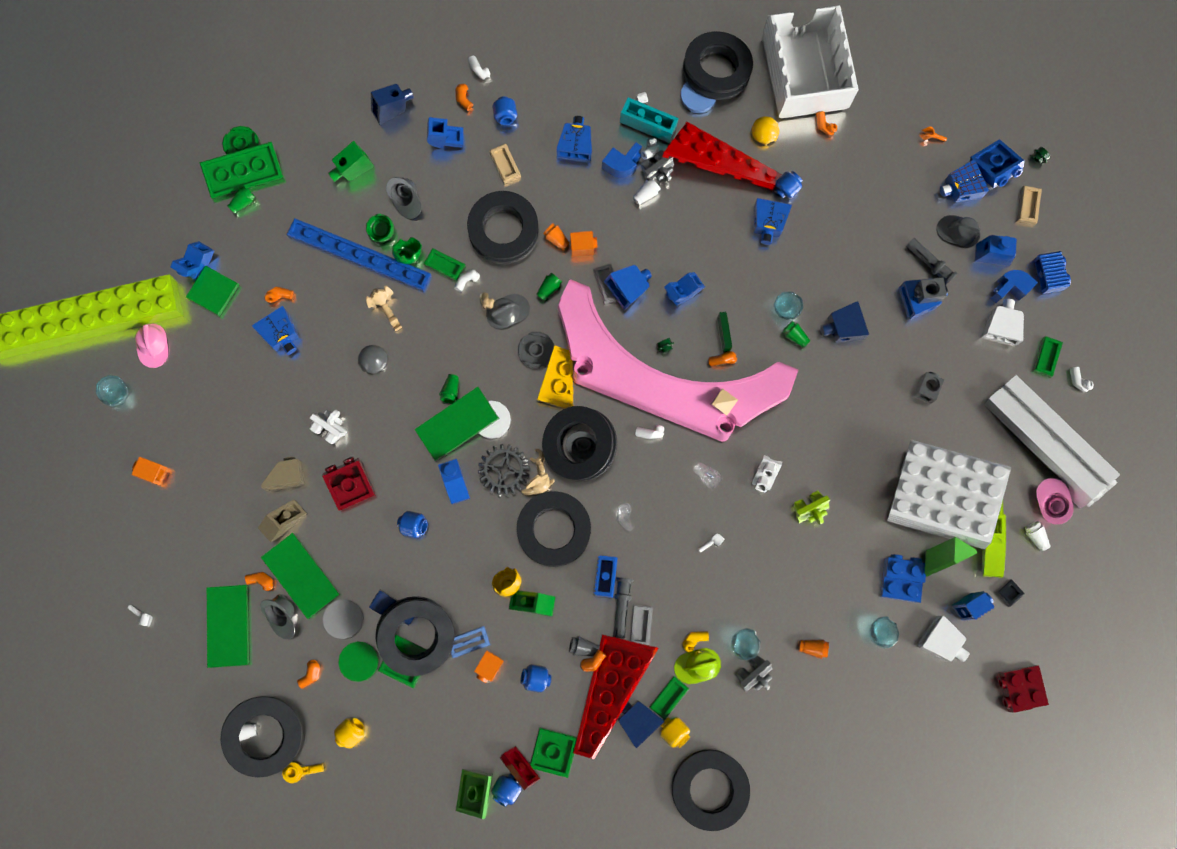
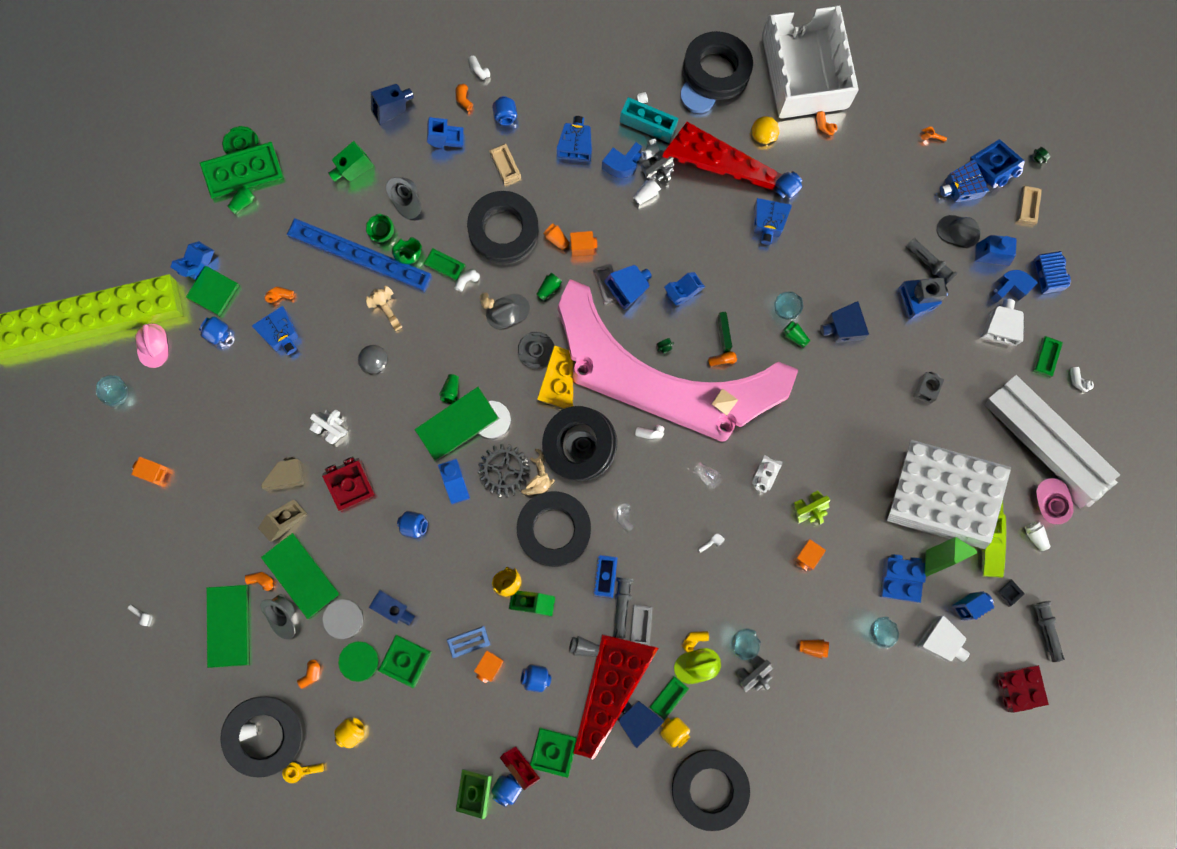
black tyre [375,596,454,676] -> none
orange arm [580,650,606,672] -> none
none -> blue head [199,316,230,345]
none -> orange brick [793,539,826,571]
none -> dark grey pin [1033,601,1065,662]

